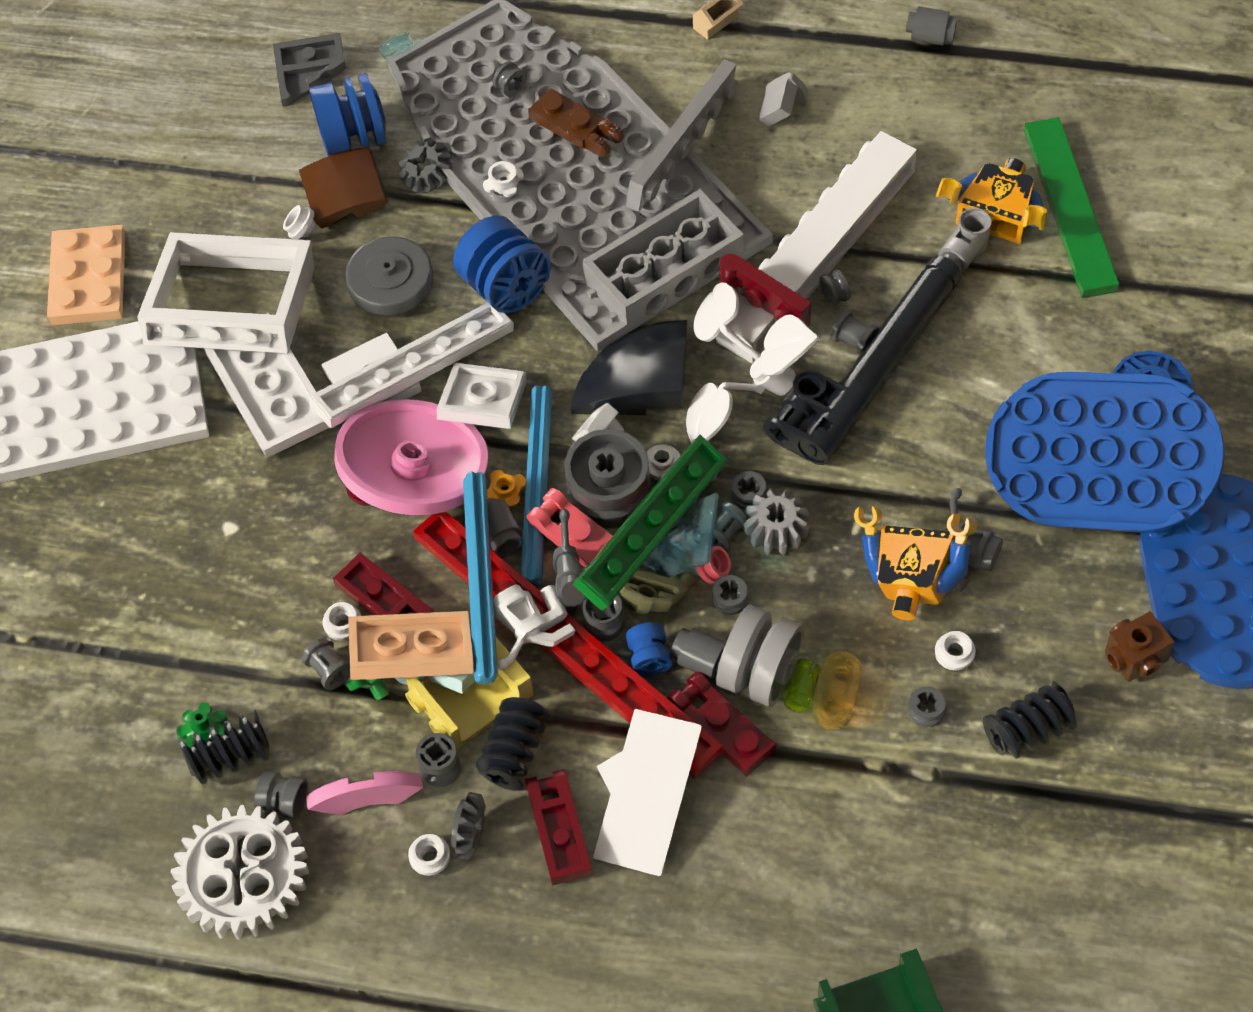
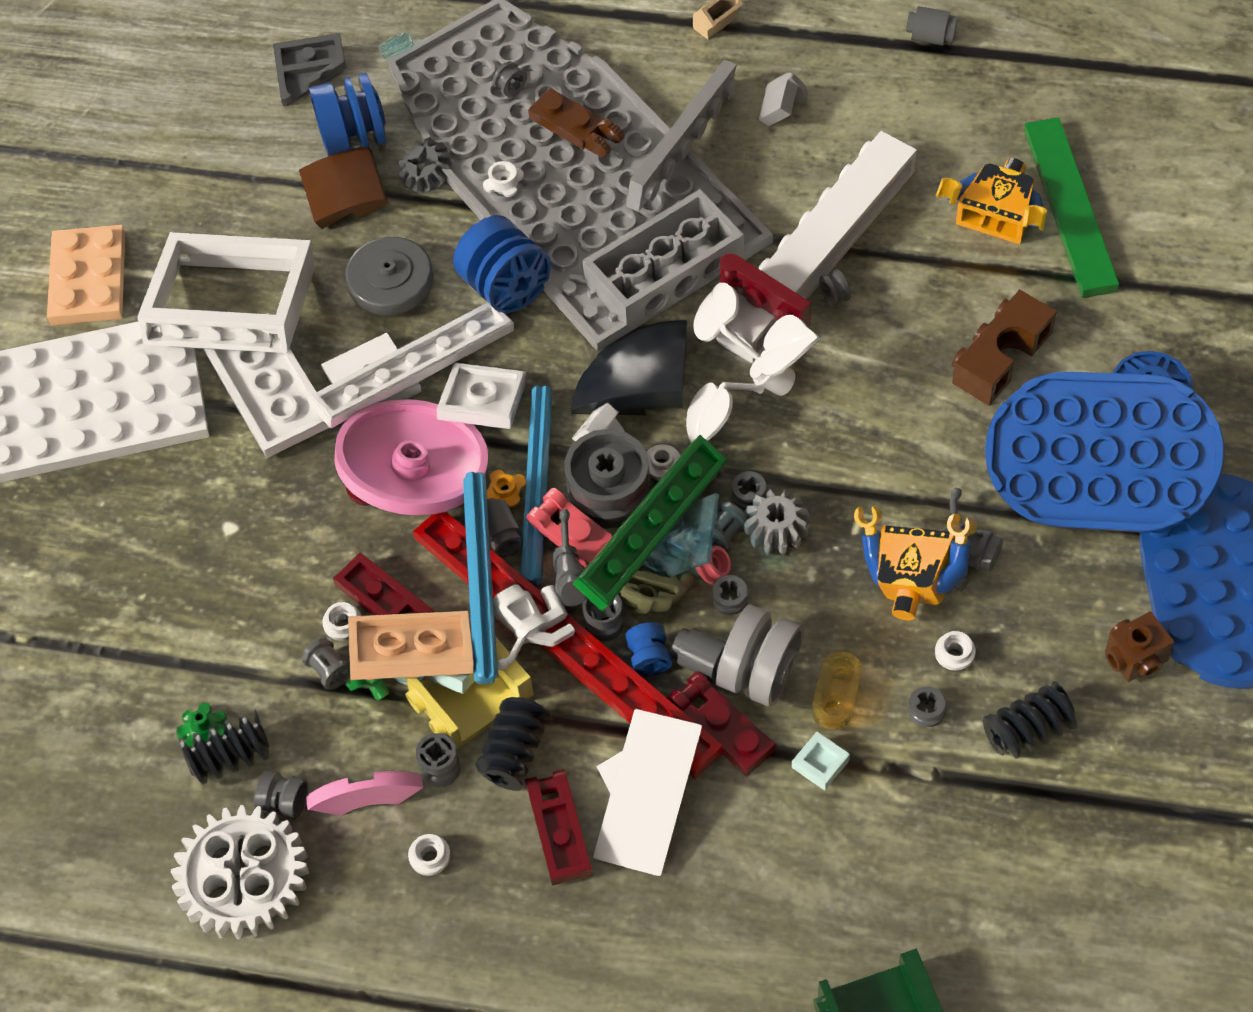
white plate [283,205,315,240] -> none
dark grey gear [451,792,486,860] -> none
black piece [763,208,991,465] -> none
clear neon green pin [782,659,821,713] -> none
dark grey bush [830,310,879,355] -> none
none -> light aqua plate [792,731,850,791]
none -> reddish brown arch [952,289,1057,406]

